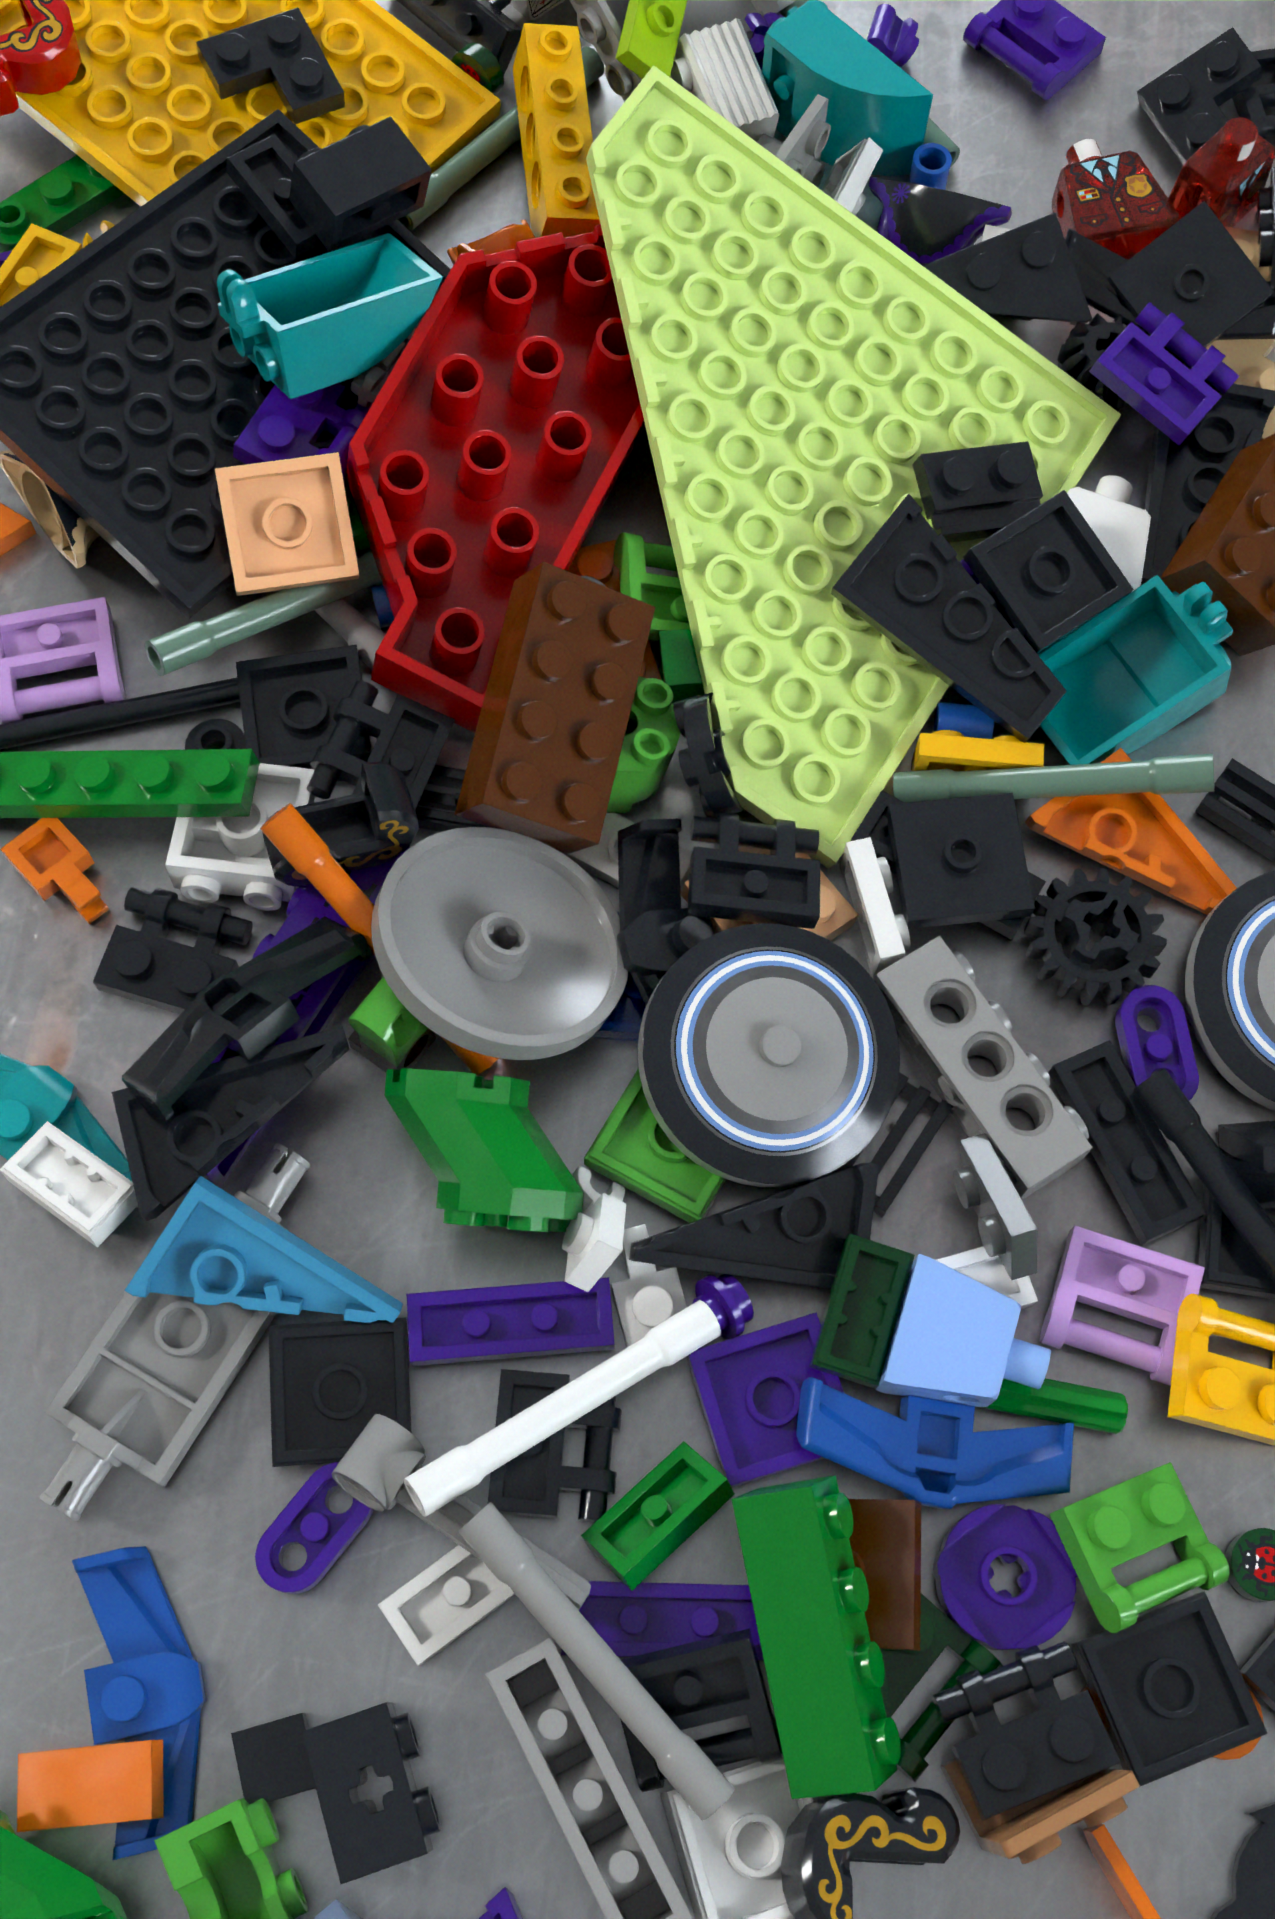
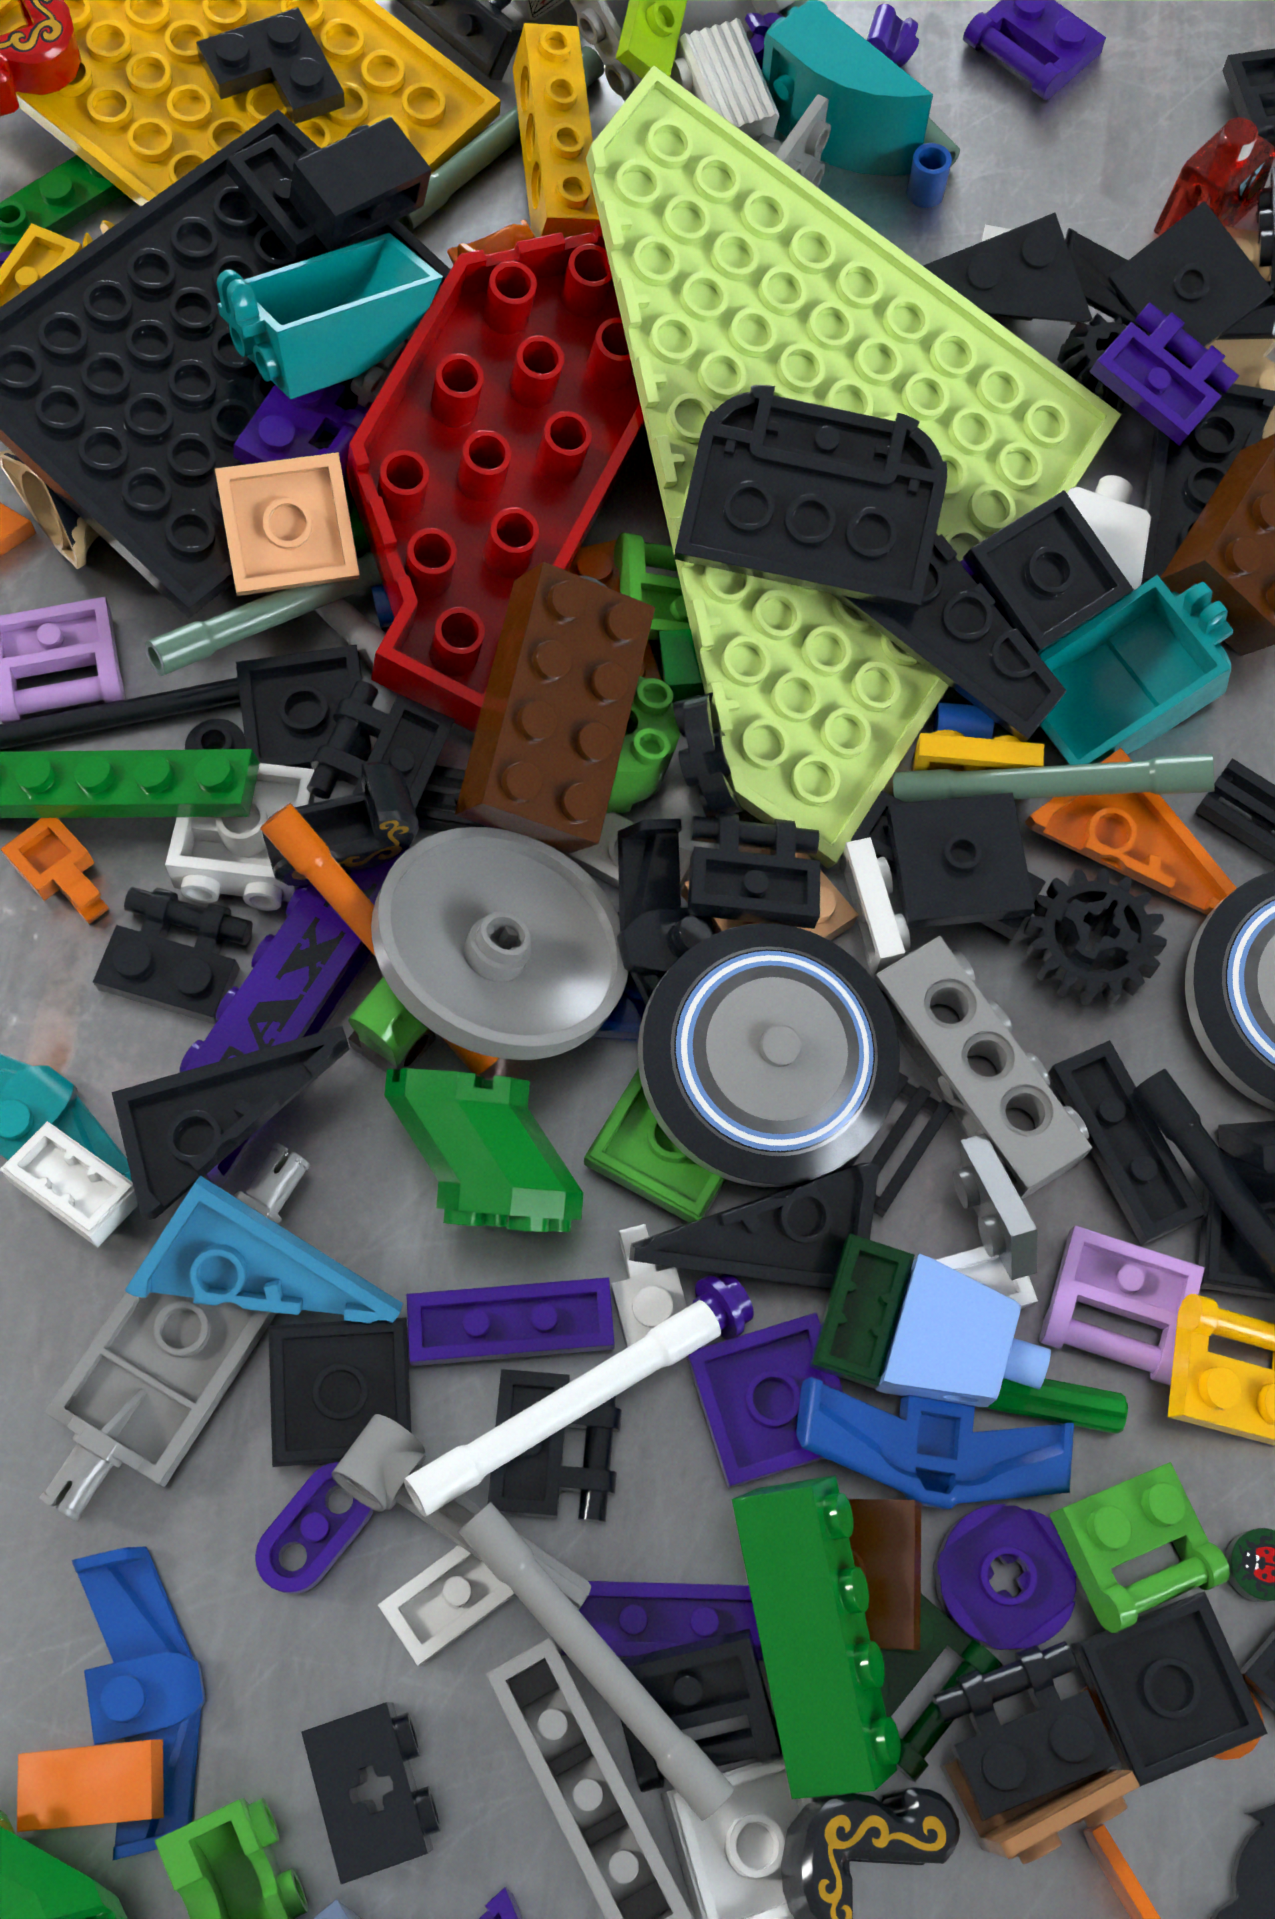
black plate [122,916,373,1122] -> none
black tile [231,1713,316,1804] -> none
dark green tile [451,43,504,95] -> none
white plate [562,1166,626,1292] -> none
green plate [581,1441,735,1591] -> none
white plate [821,137,883,215] -> none
black hat [869,177,1012,266] -> none
black plate [912,441,1043,543] -> none
clear red torso [1052,139,1179,260] -> none
dark purple plate [1115,985,1199,1101] -> none
black plate [1137,27,1262,180] -> none
none -> black plate [674,385,947,612]

